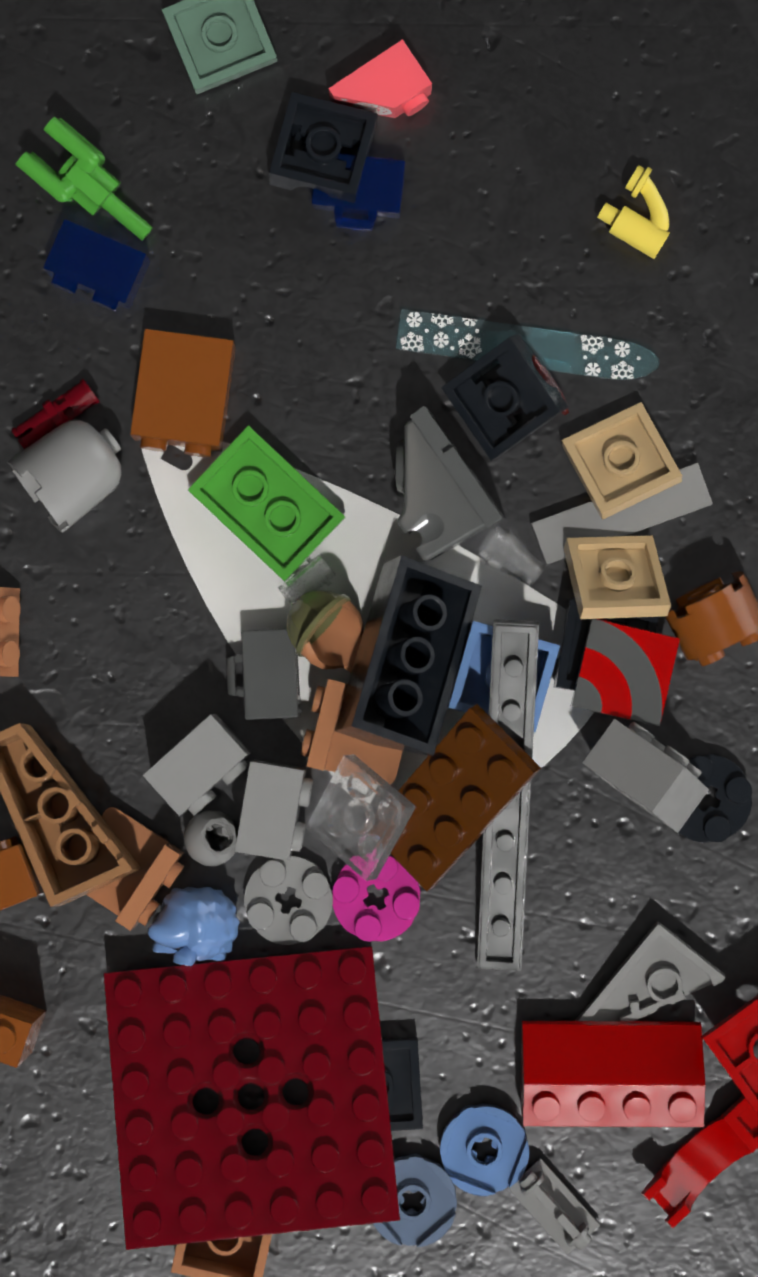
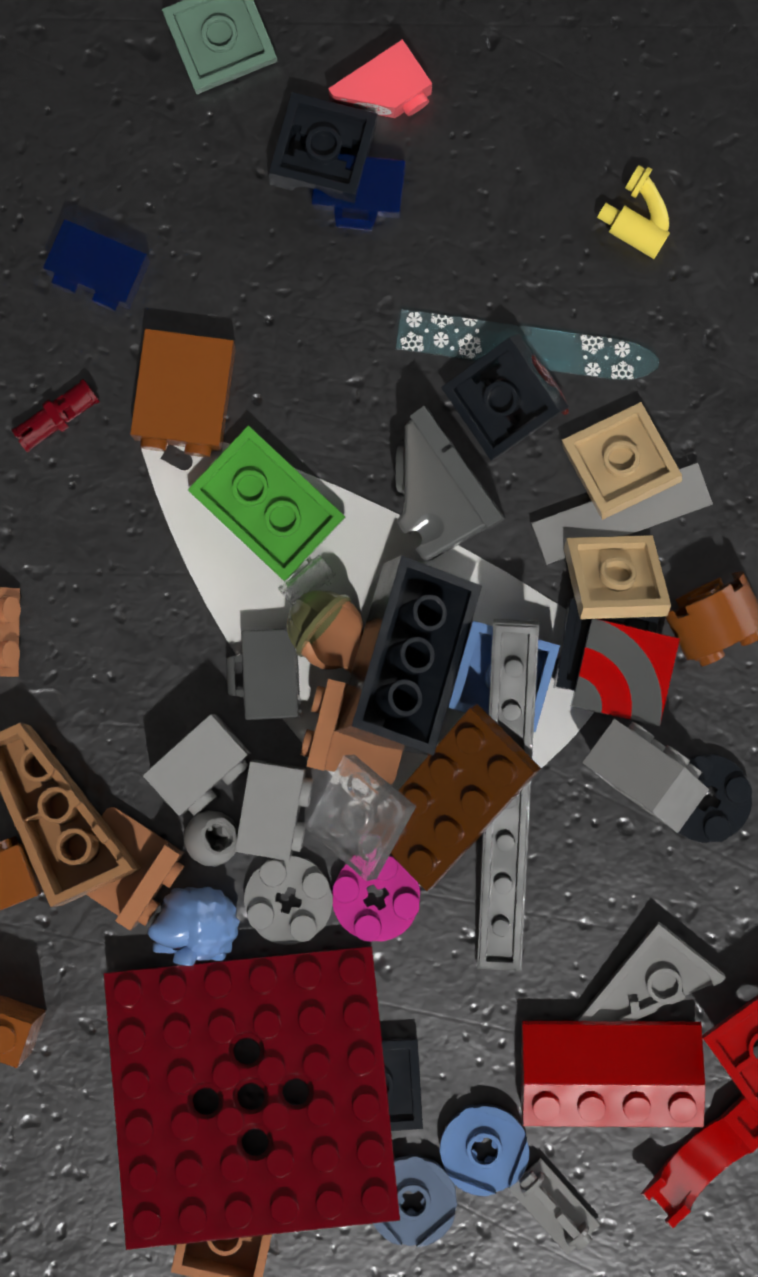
light grey cylinder [8,420,122,533] -> none
bright green plant [15,116,153,241] -> none
clear cone [477,525,545,586] -> none

